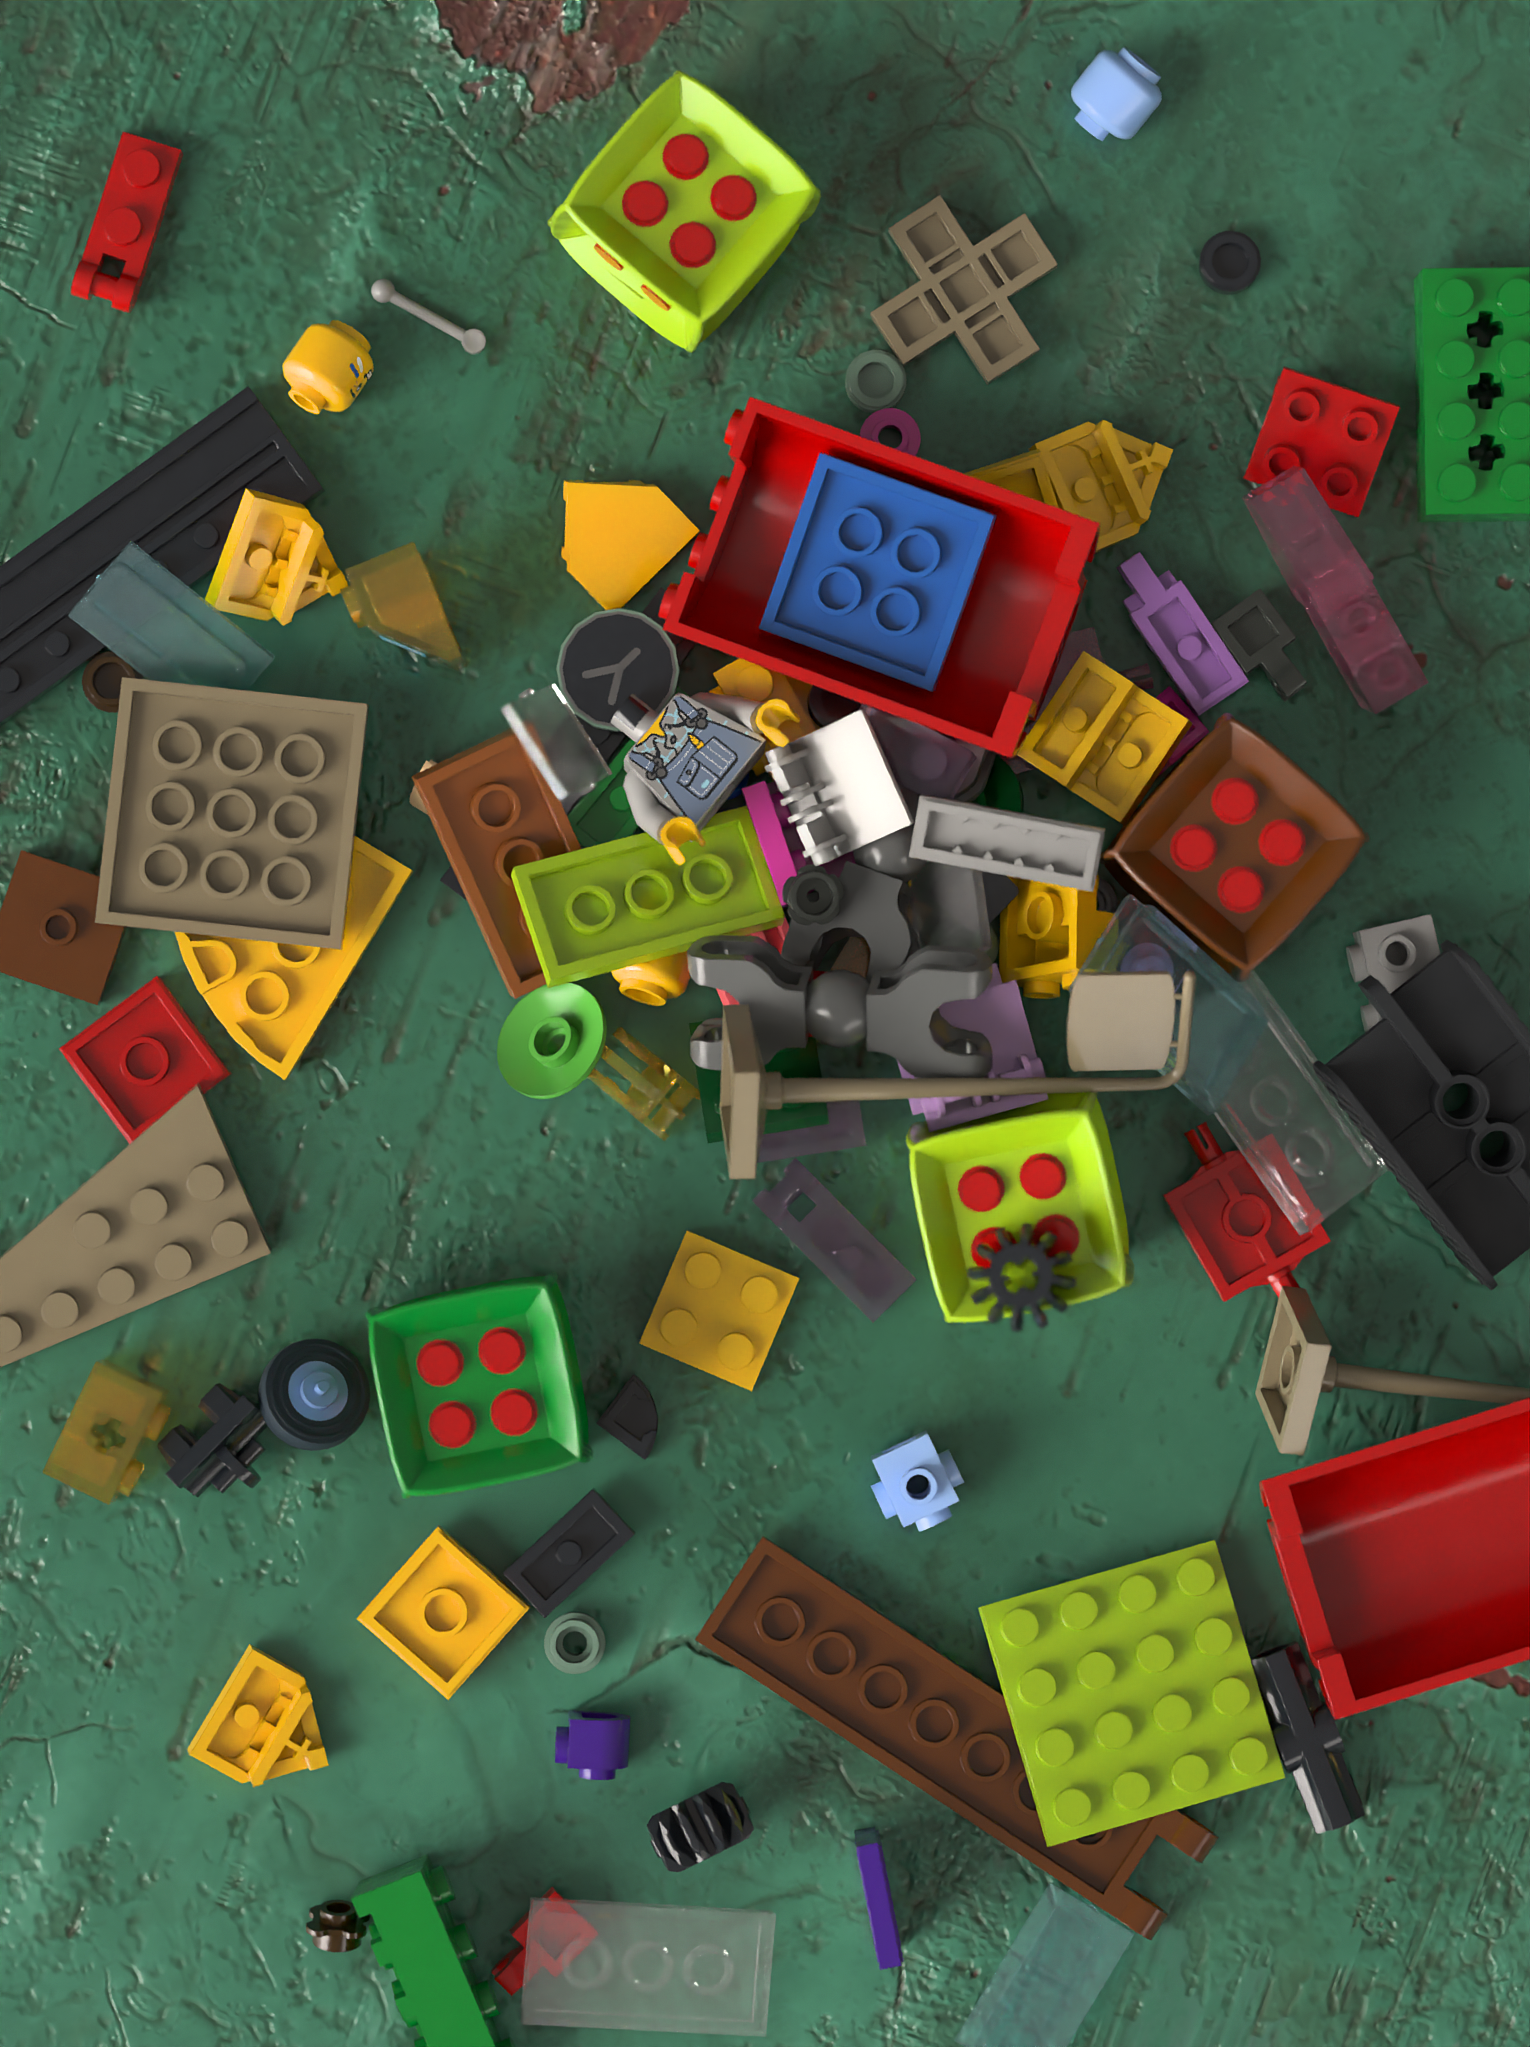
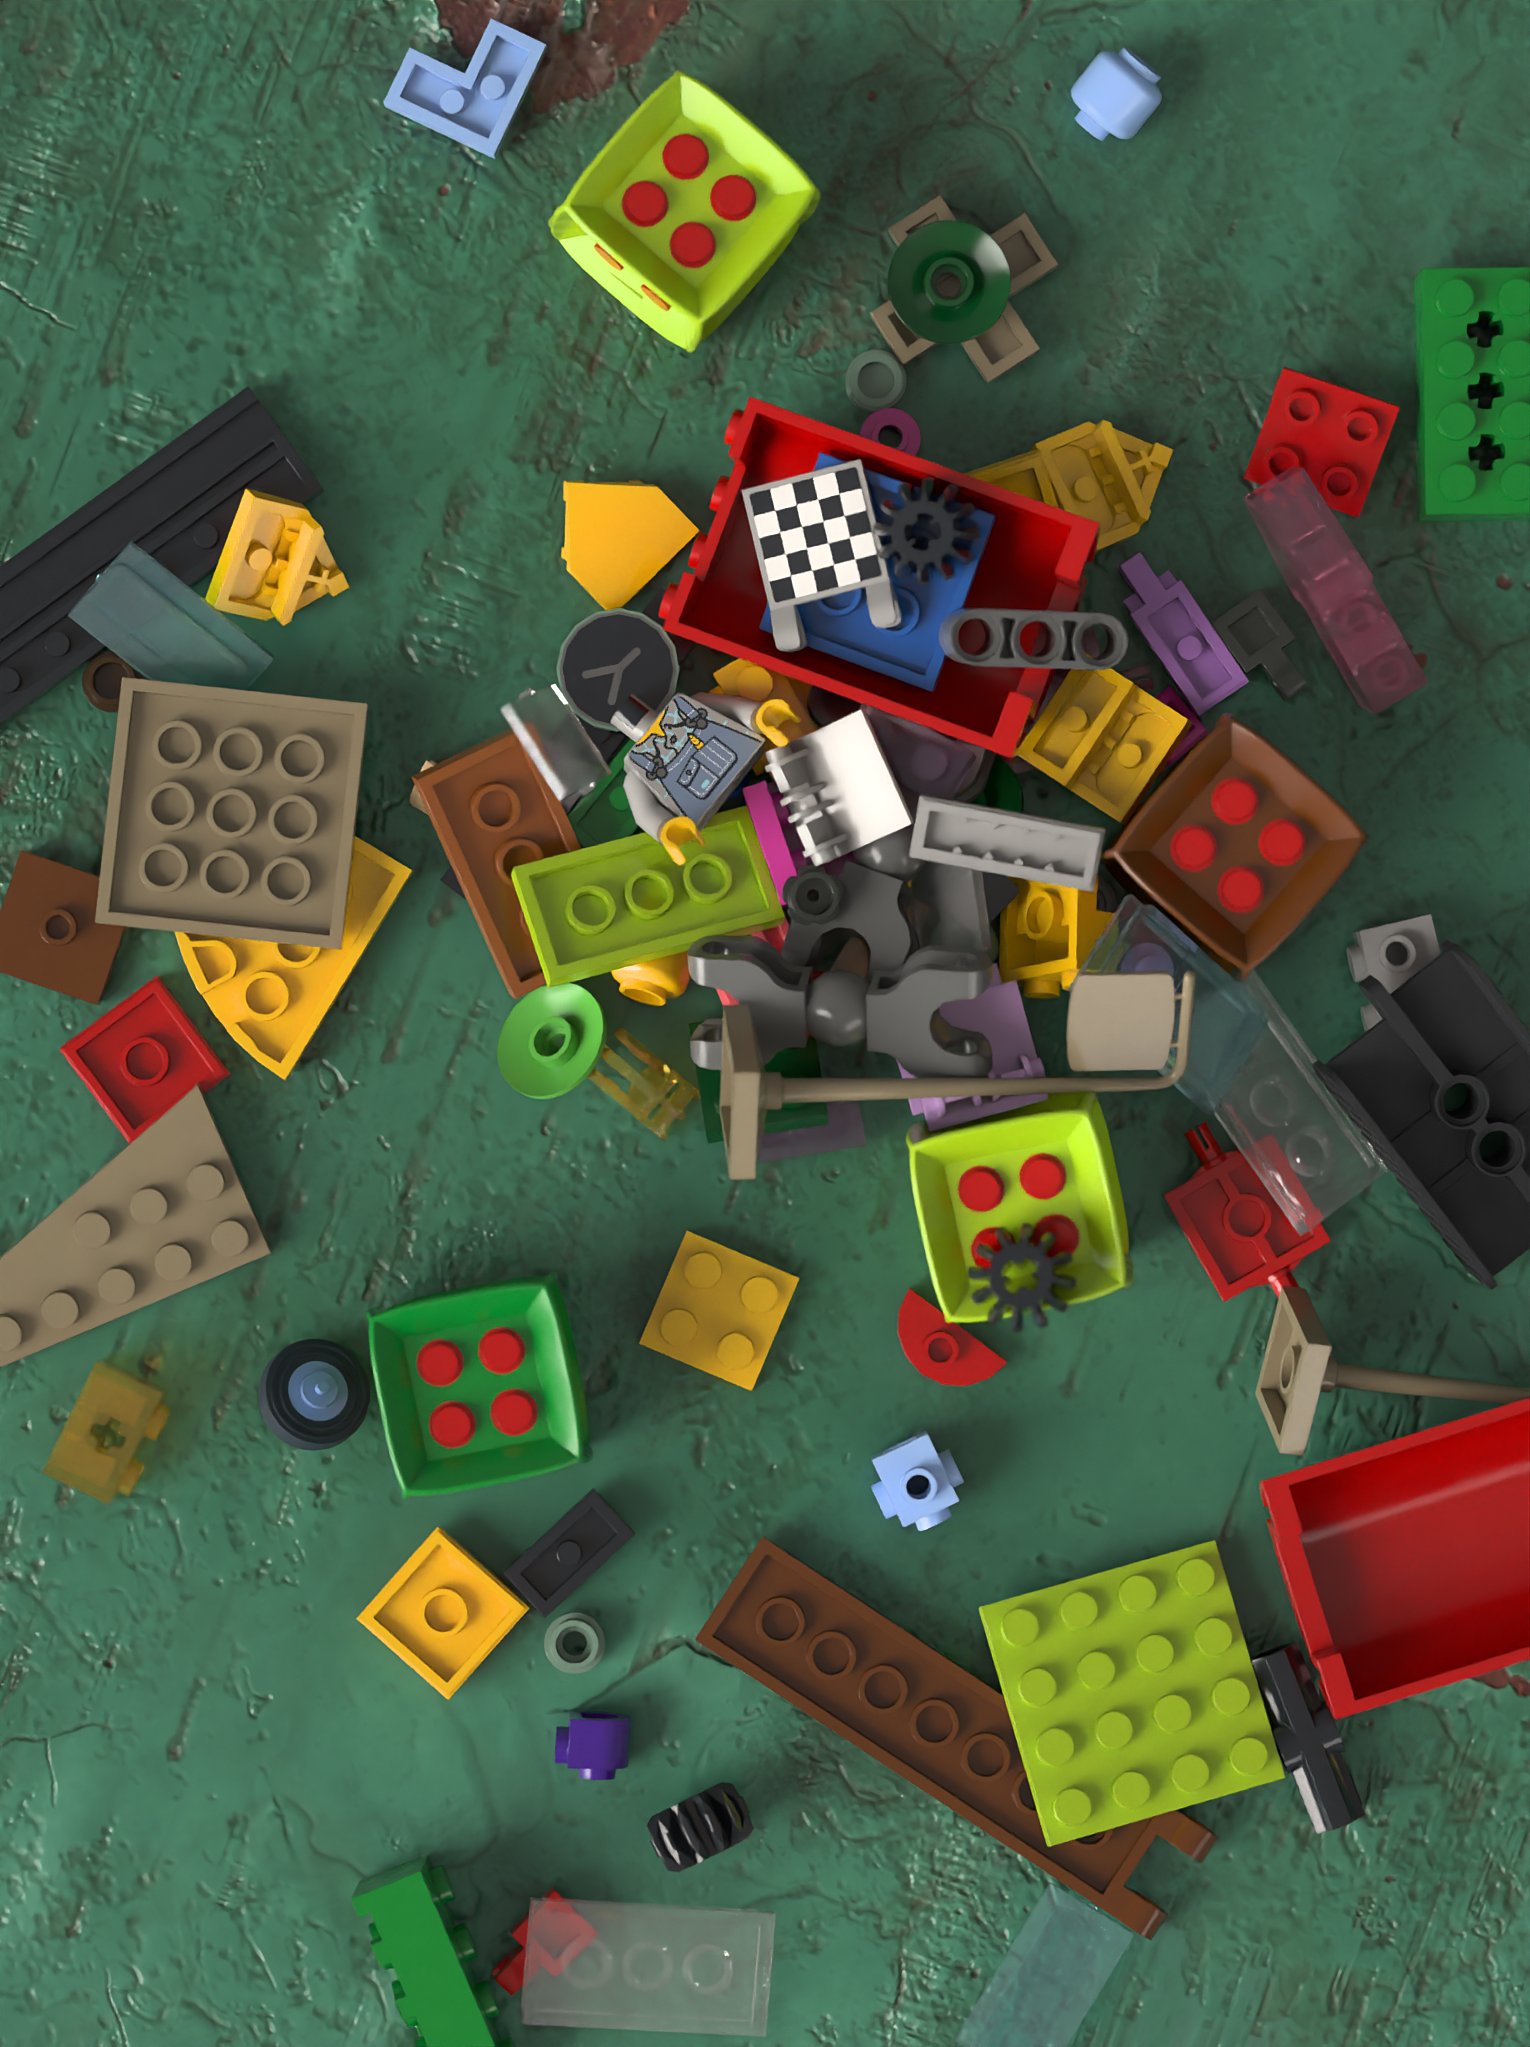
red plate [71,131,183,313] -> none
black hips [157,1383,268,1497] -> none
yellow slope [187,1644,329,1787] -> none
yellow head [282,320,374,414] -> none
dark brown plate [306,1900,370,1952] -> none
clear yellow slope [340,541,468,671] -> none
light grey hinge [371,279,486,354] -> none
black tile [597,1374,658,1460] -> none
plate [752,1158,917,1323] -> none
dark purple tile [854,1827,904,1970] -> none
black tile [1198,231,1261,295] -> none
none -> light blue plate [383,19,547,159]
none -> flag [742,459,902,653]
none -> black gear [873,477,981,585]
none -> dark green dish [887,220,1011,344]
none -> red plate [898,1288,1007,1386]
none -> dark grey beam [939,607,1128,670]

